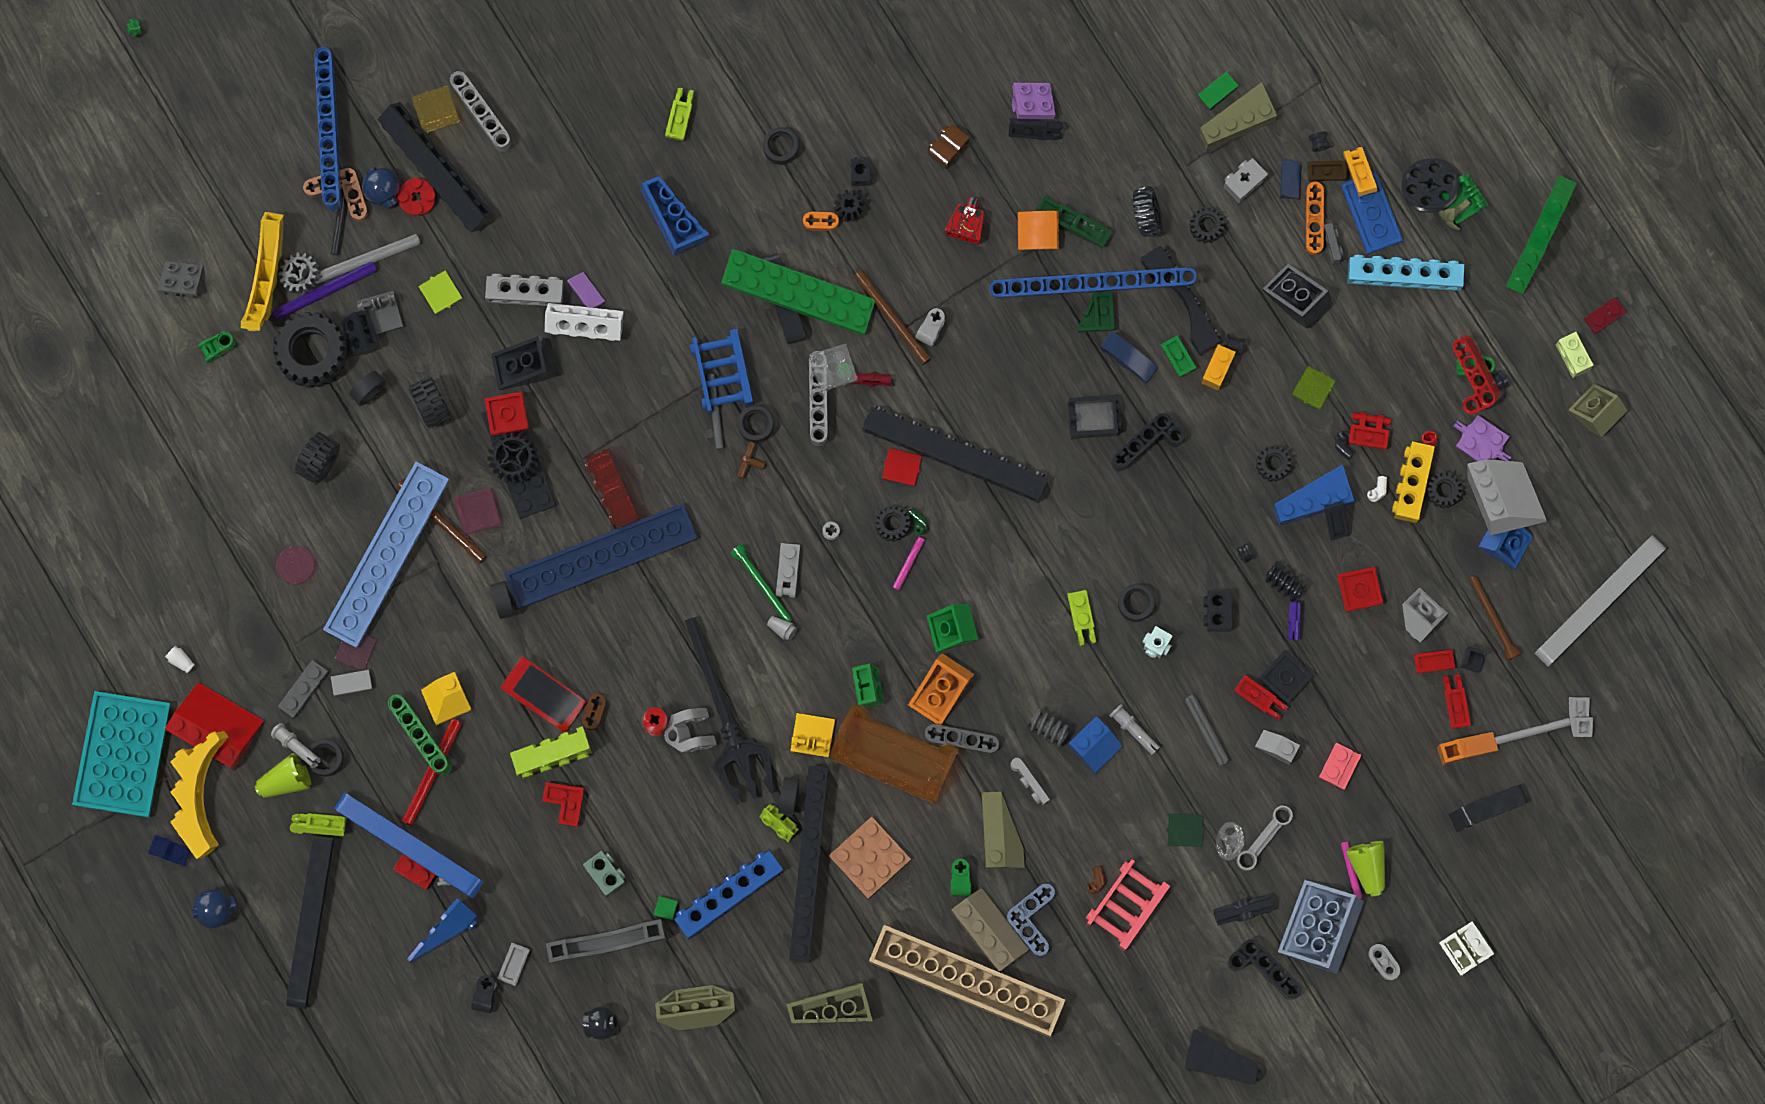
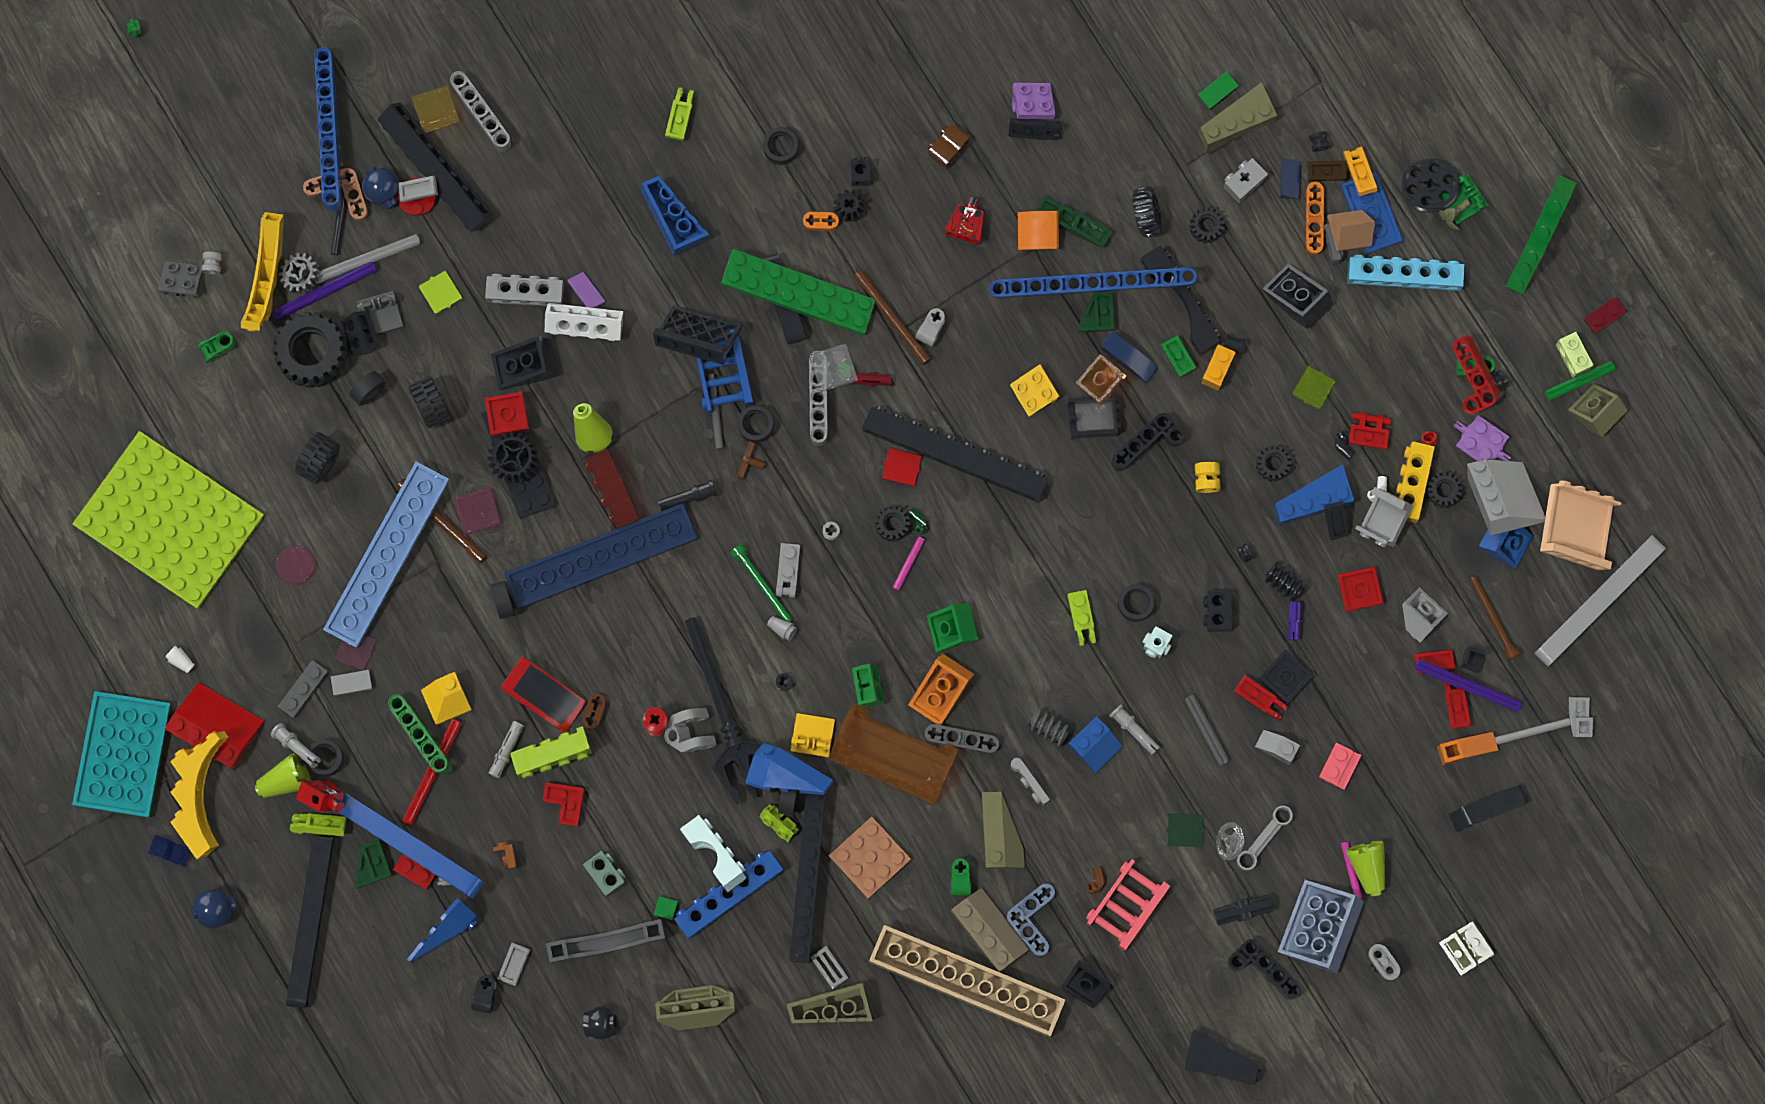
none -> lime plate [73,431,264,609]
none -> light grey wheel [201,252,222,275]
none -> red torso [296,780,344,813]
none -> dark green wing [355,839,392,889]
none -> light grey tile [399,176,438,203]
none -> light grey pin [488,721,524,778]
none -> dark orange bracket [493,842,517,870]
none -> lime cone [573,403,613,453]
none -> black fence [653,306,742,365]
none -> black pin [658,480,717,512]
none -> light aqua arch [680,815,746,892]
none -> blue wedge [746,743,833,795]
none -> black bush [776,673,793,691]
none -> light grey tile [810,946,849,990]
none -> yellow hinge [1010,364,1060,417]
none -> black slope [1061,960,1111,1009]
none -> clear orange slope [1076,354,1126,405]
none -> yellow wheel [1195,462,1221,493]
none -> medium nougat slope [1328,210,1375,252]
none -> light grey panel [1355,487,1413,547]
none -> dark purple axle [1415,660,1522,712]
none -> light nougat panel [1540,481,1621,570]
none -> green axle [1545,361,1615,401]

